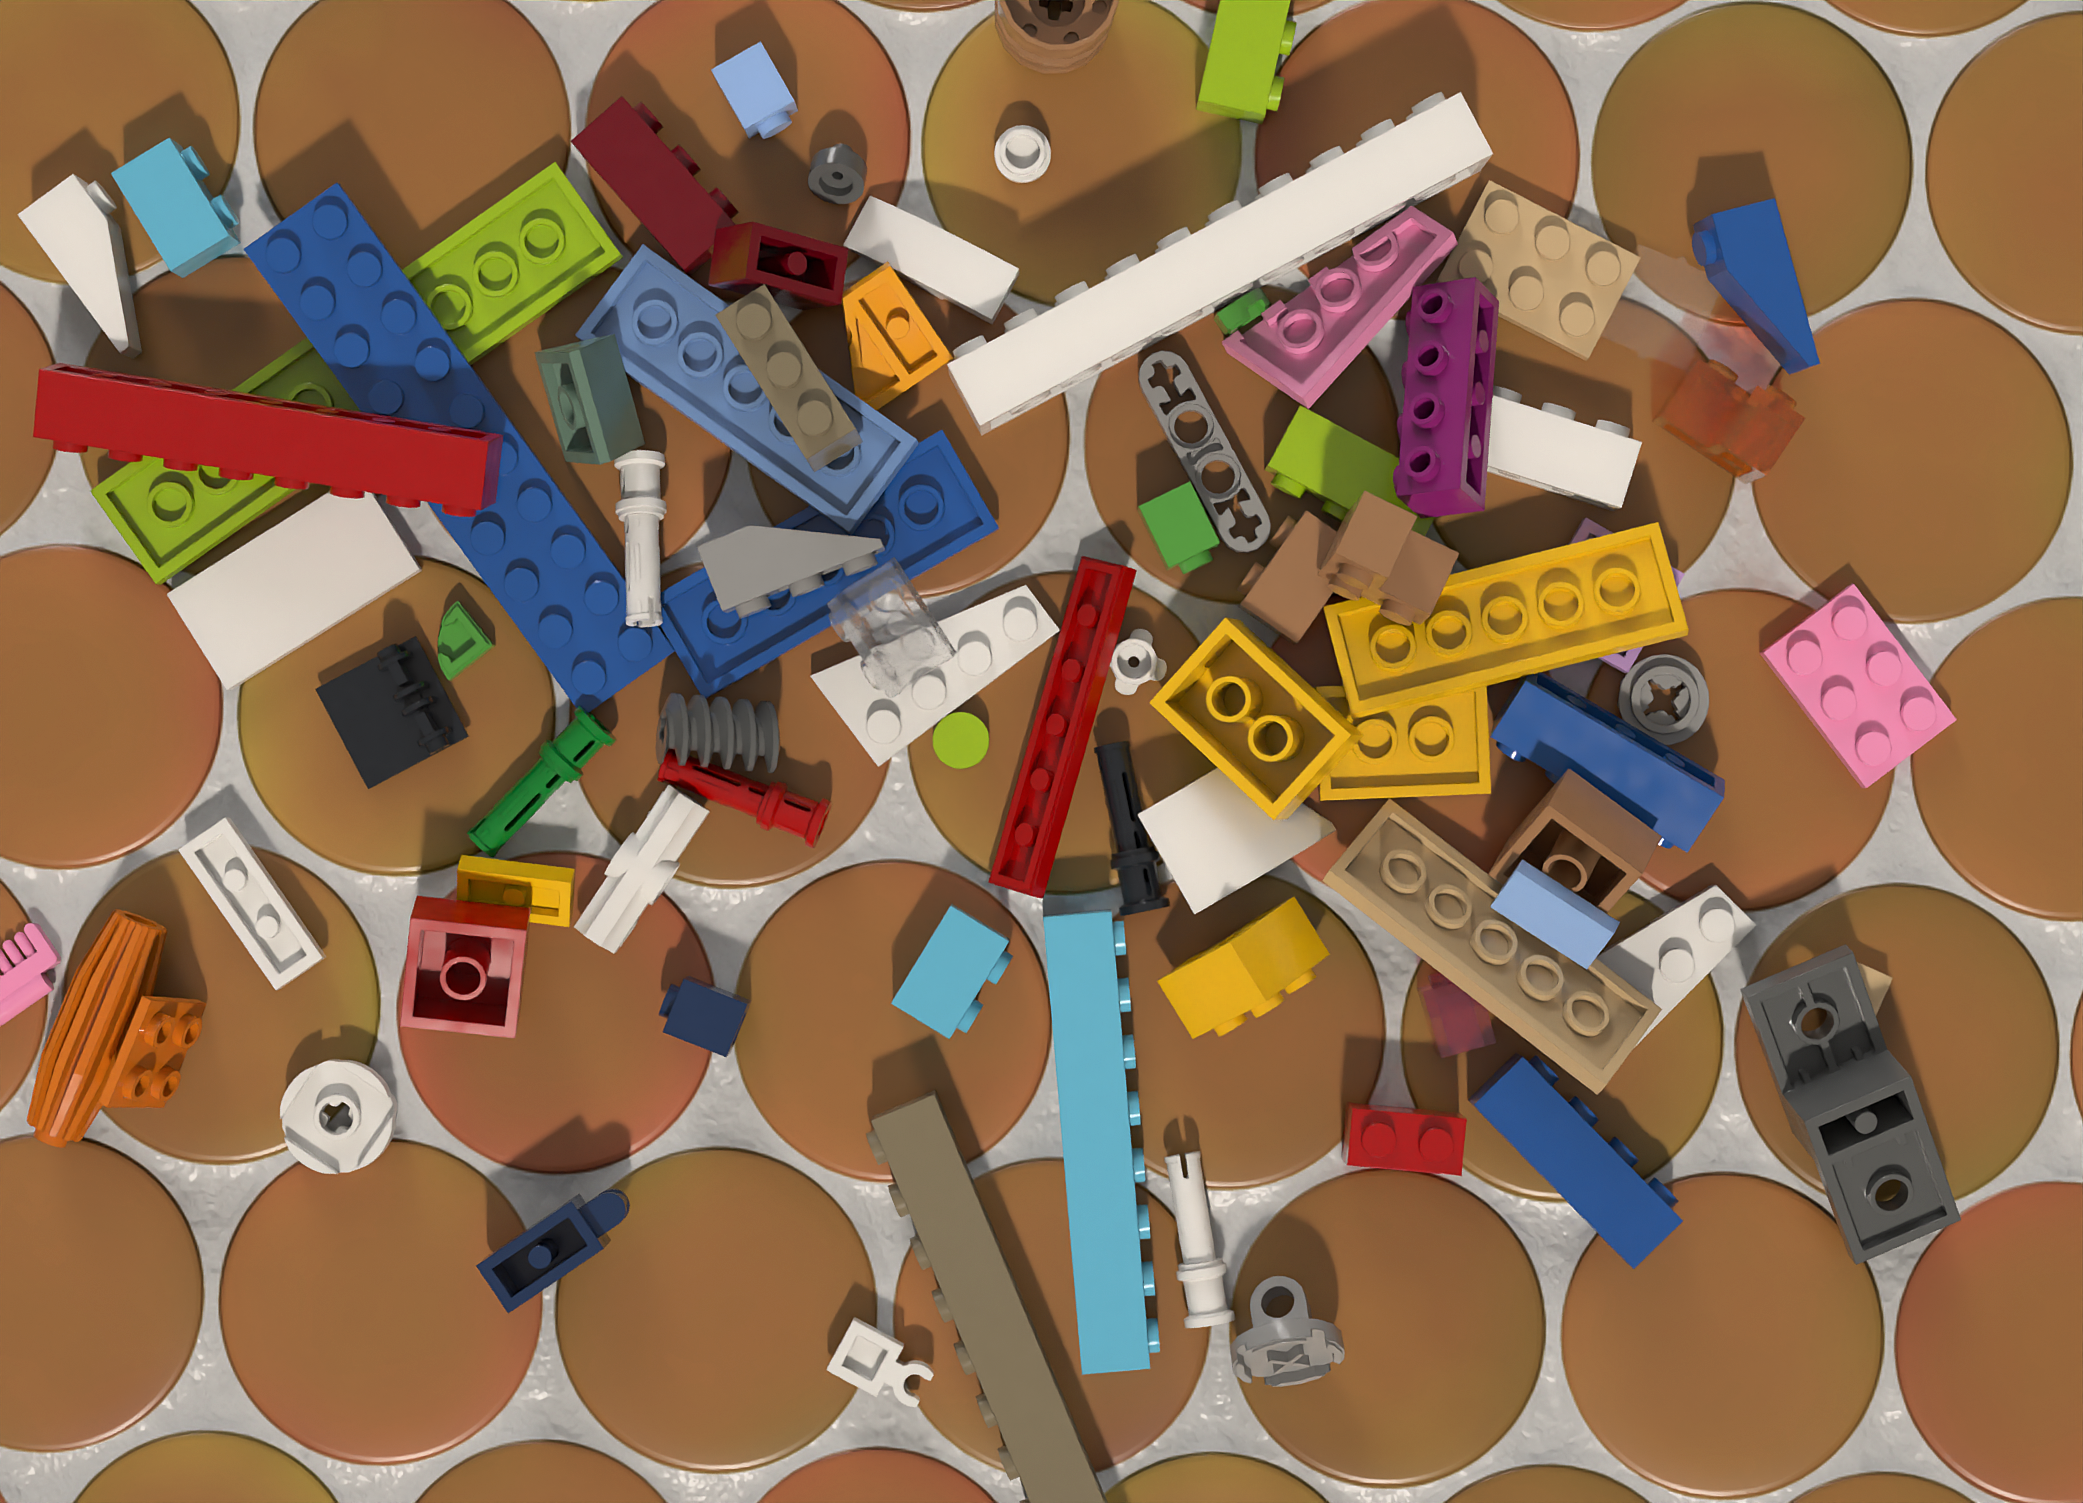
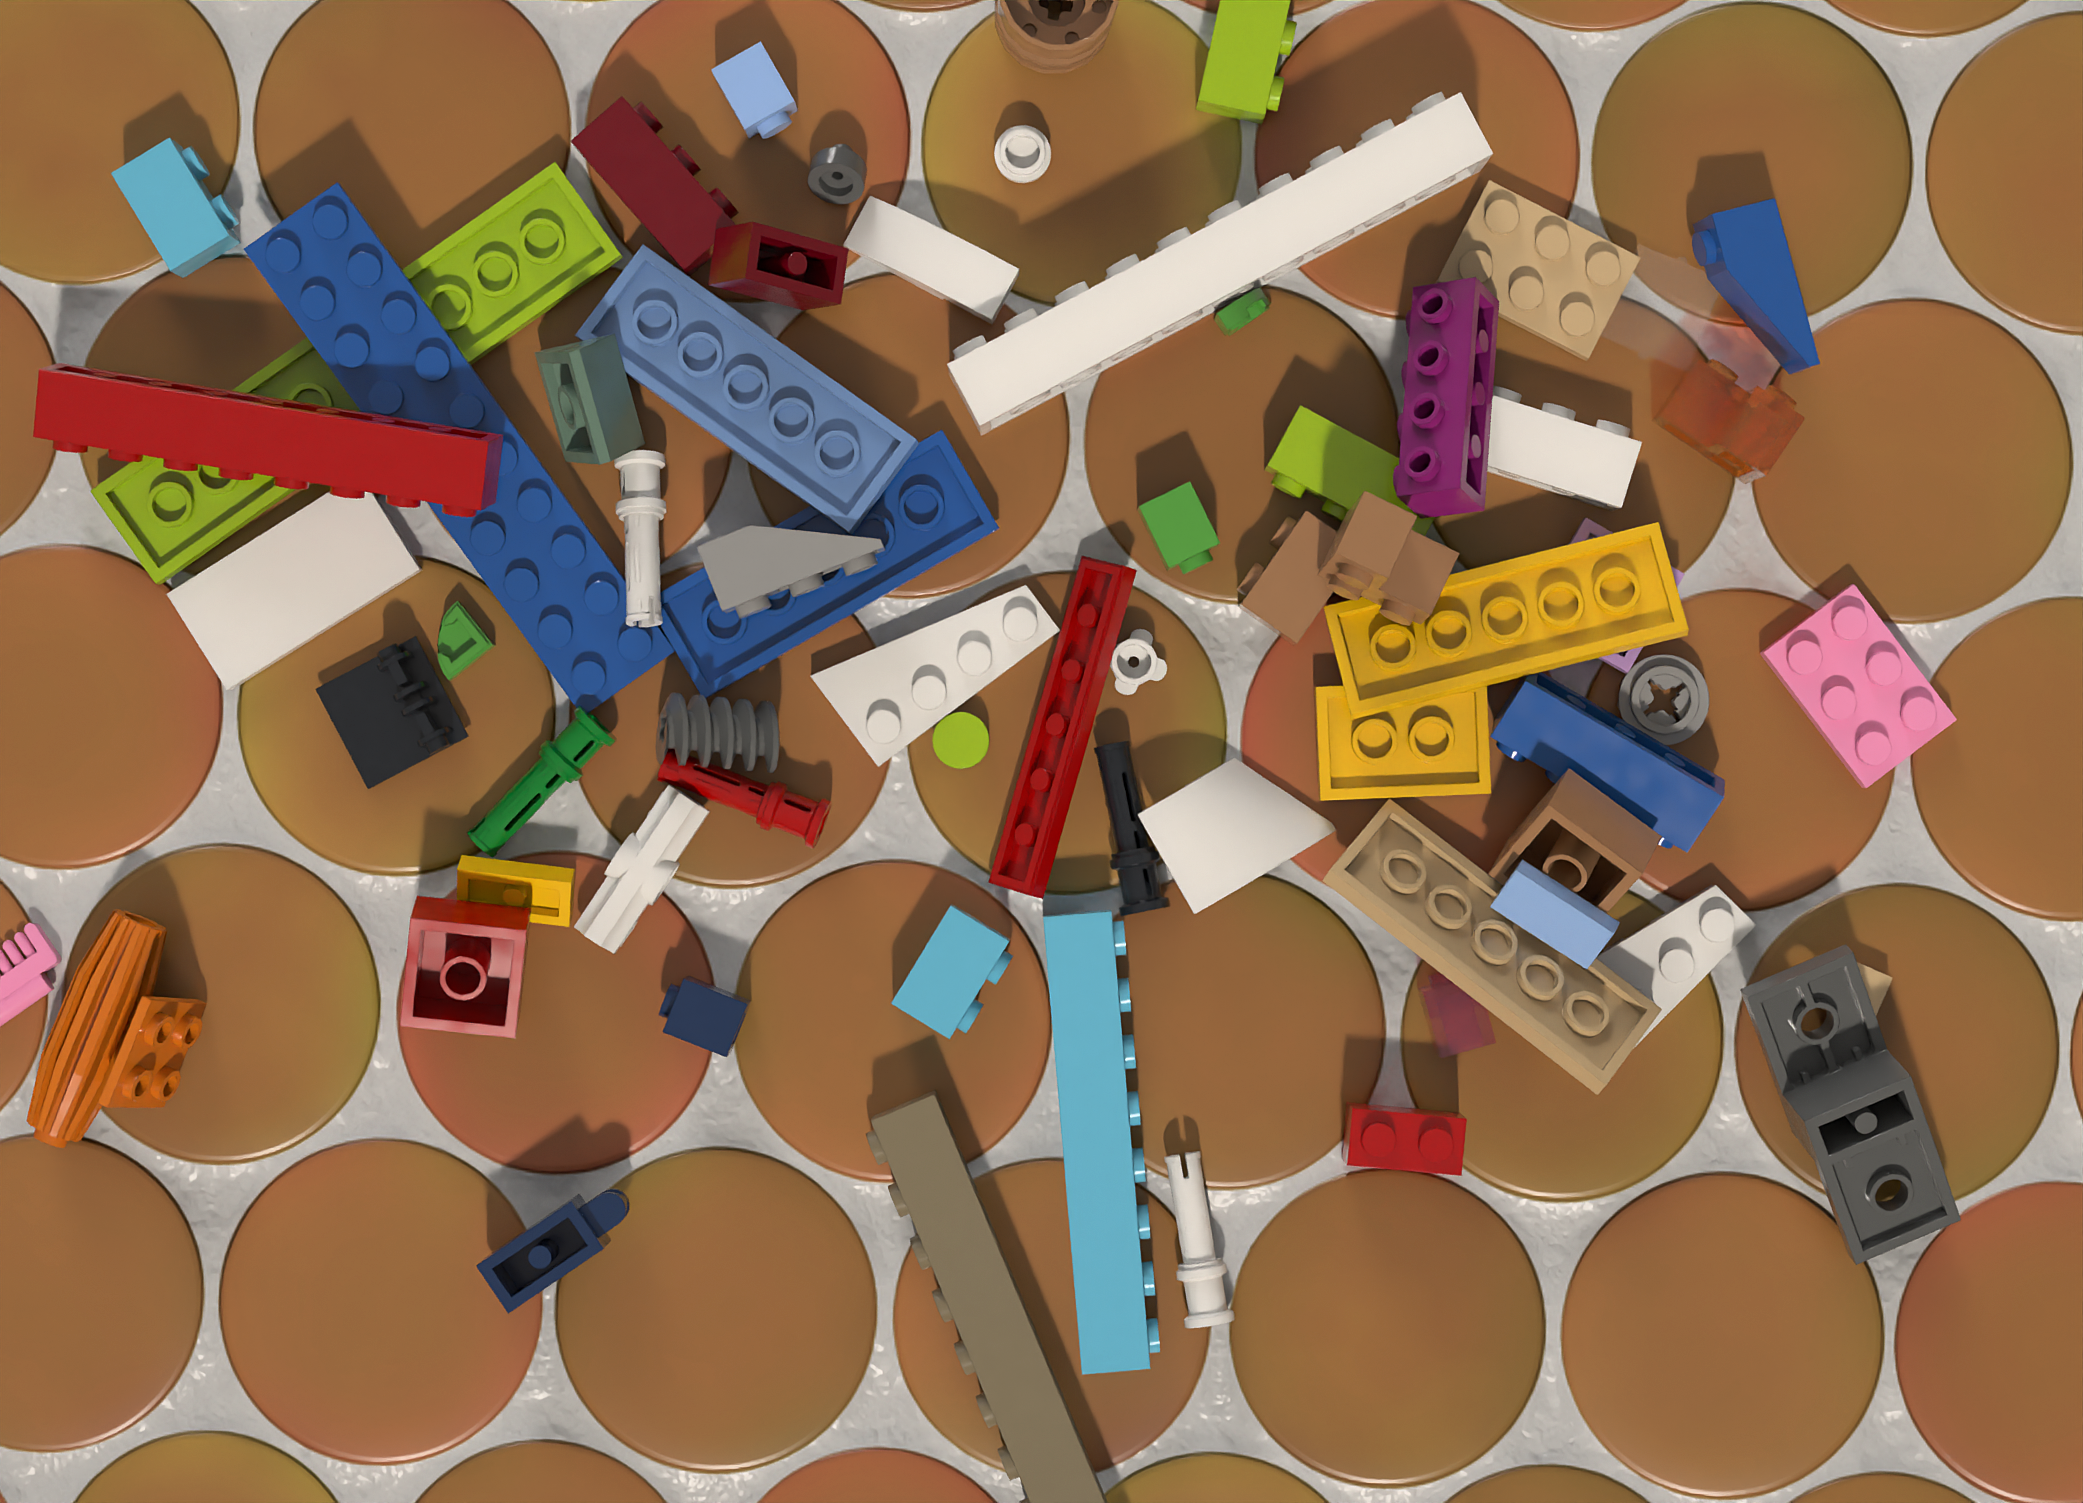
white slope [18,174,142,359] -> none
white plate [179,817,327,990] -> none
white plate [280,1059,398,1174] -> none
dark tan brick [715,284,863,472] -> none
white plate [826,1317,934,1407] -> none
clear bracket [827,557,957,699] -> none
light orange wing [842,262,953,410] -> none
light grey beam [1138,351,1271,553] -> none
yellow brick [1149,617,1363,820] -> none
yellow brick [1157,896,1330,1039] -> none
bright pink wing [1222,206,1458,409] -> none
light grey tile [1230,1276,1345,1387] -> none
blue brick [1468,1053,1683,1269] -> none

